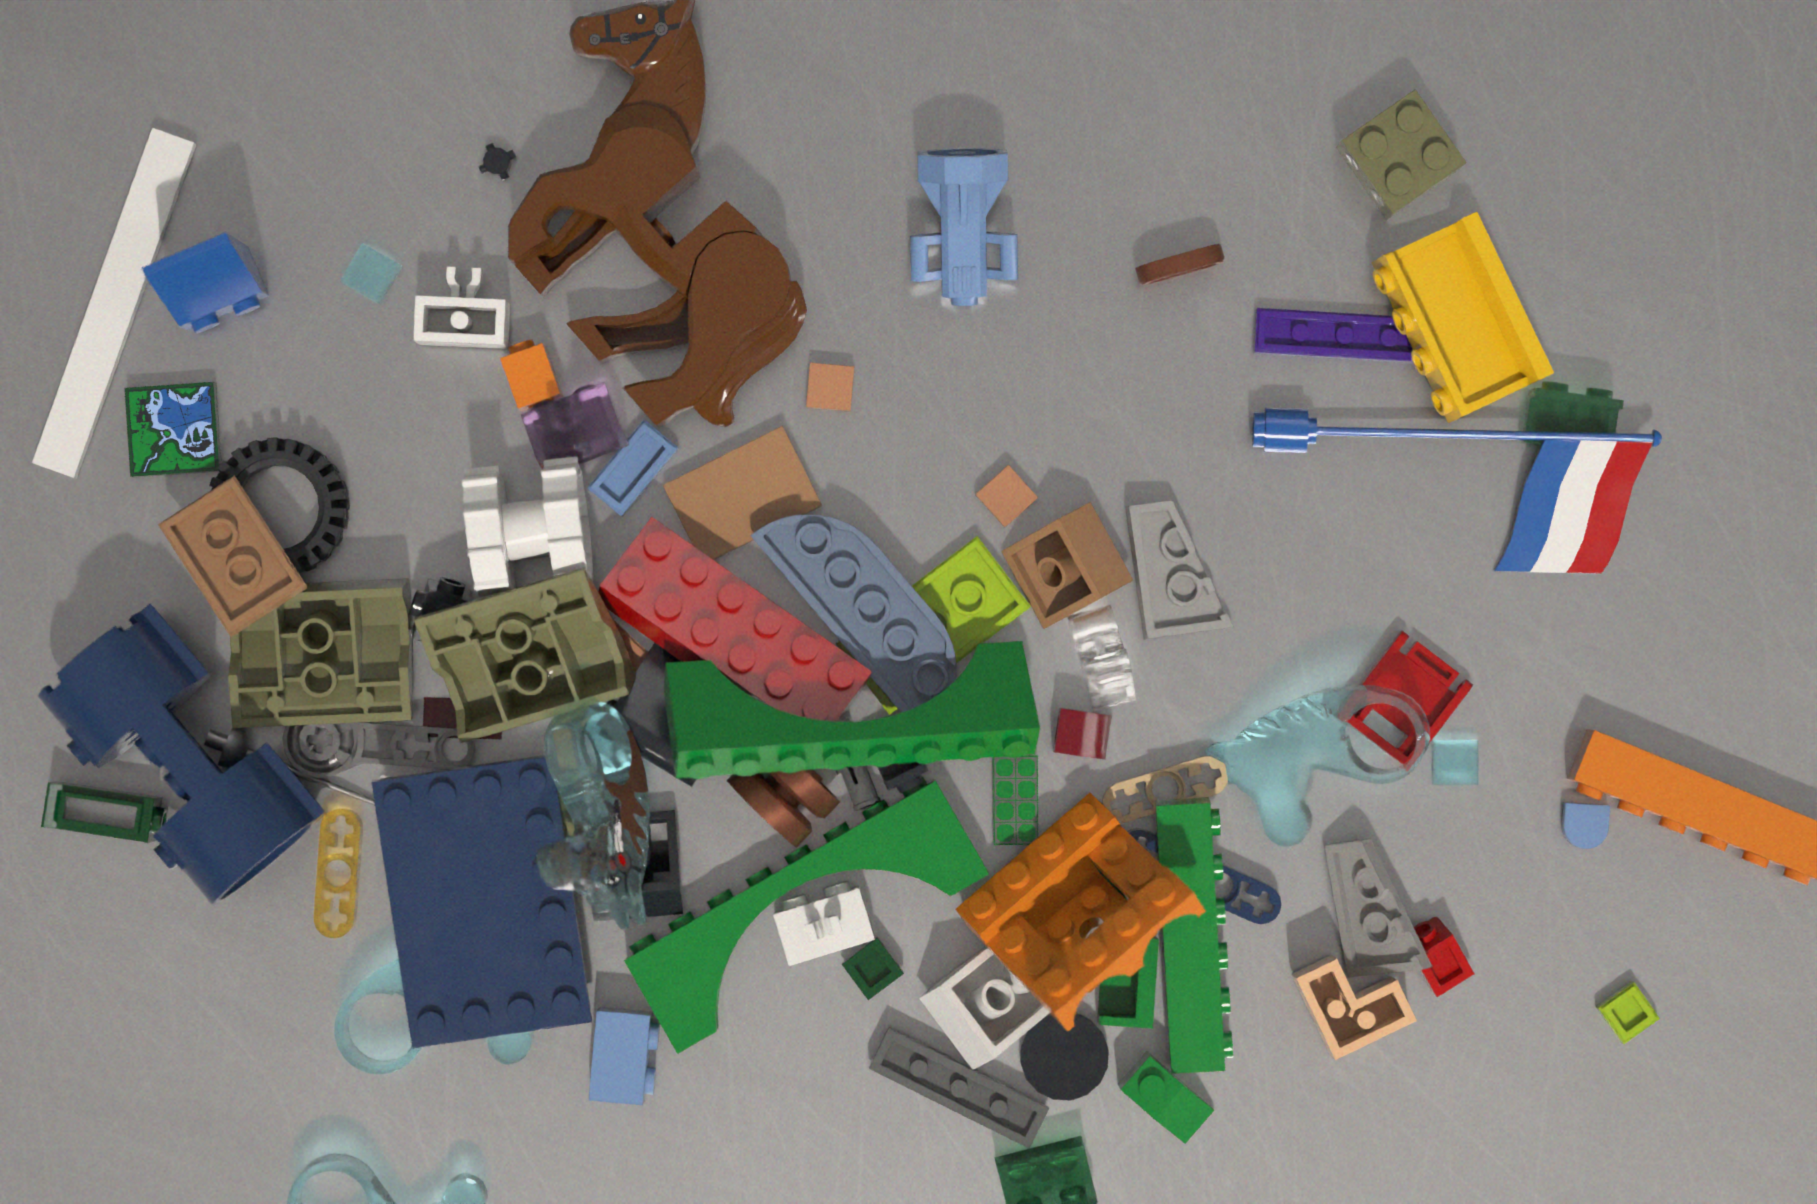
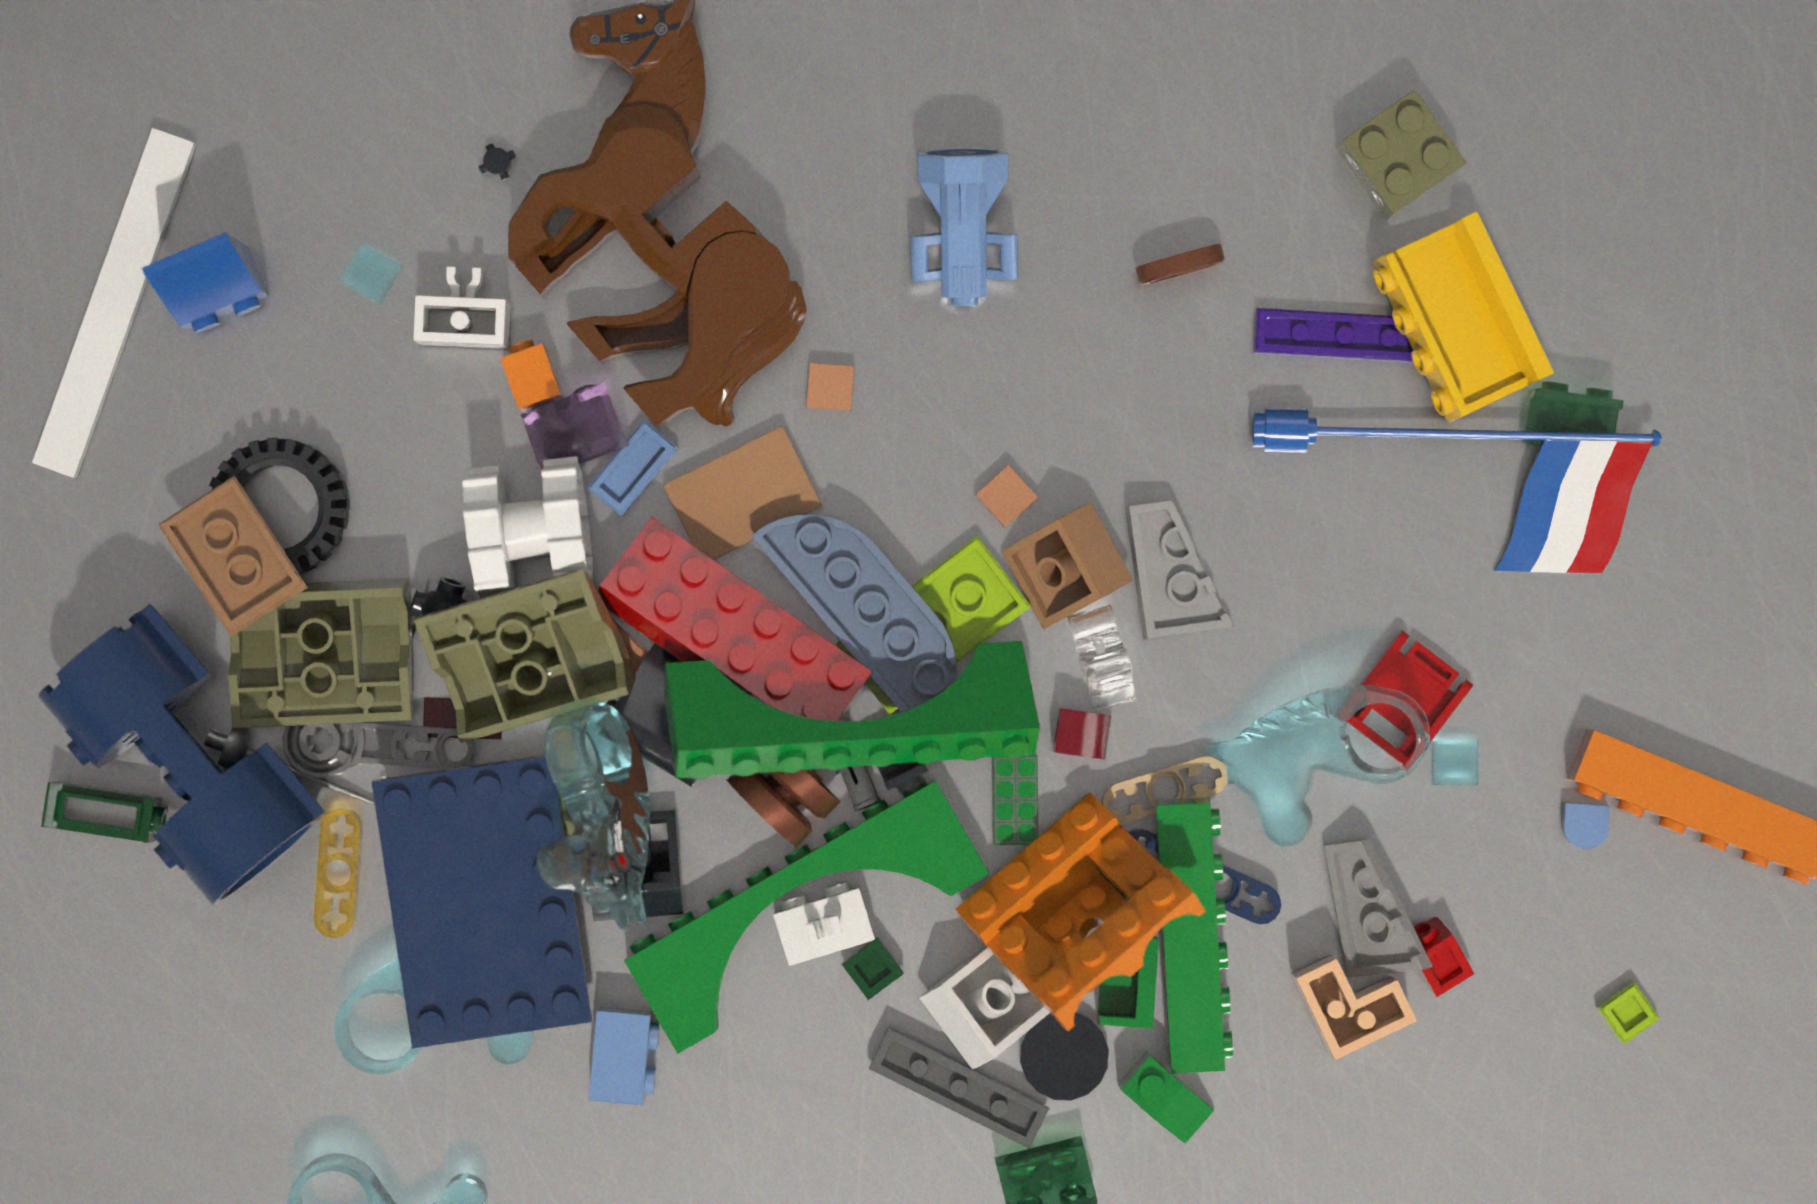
tile [124,382,221,478] -> none

